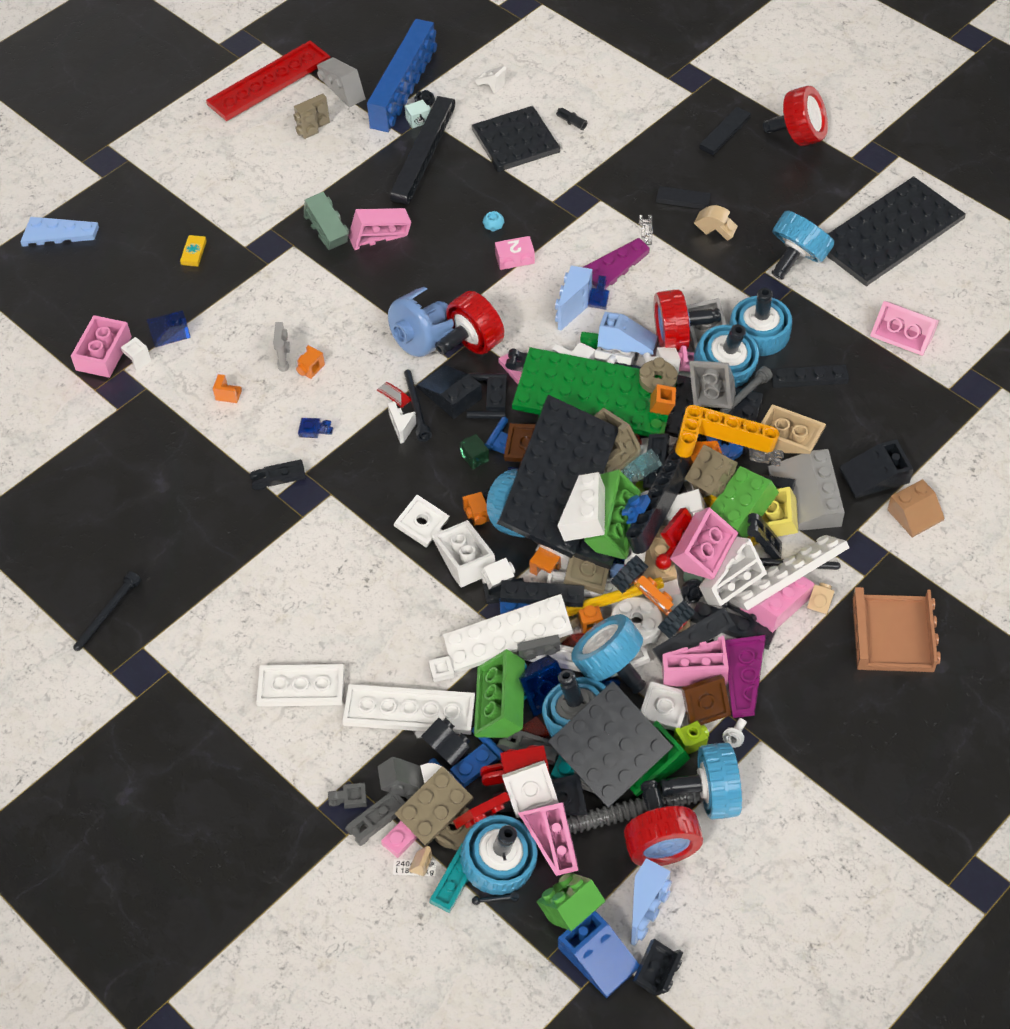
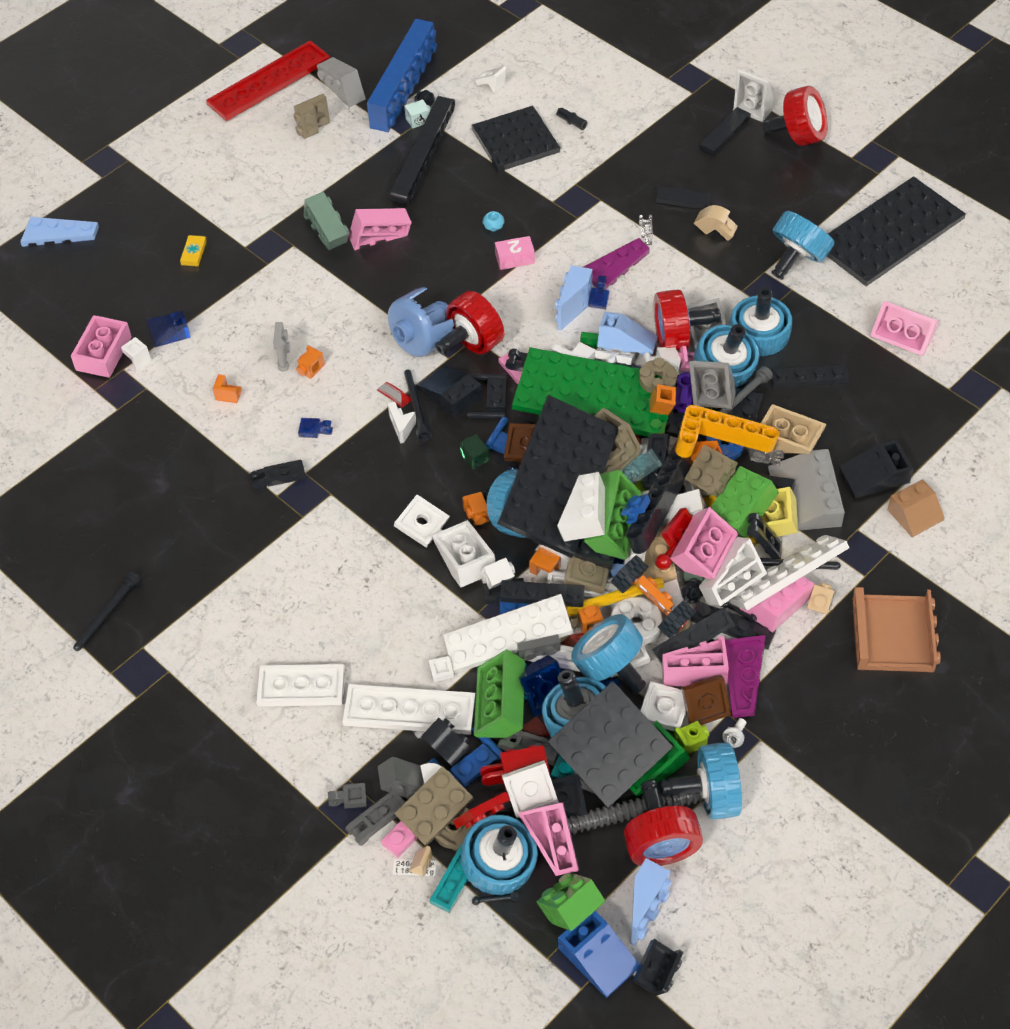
none -> dark purple piece [674,373,693,413]
none -> white slope [733,70,774,122]

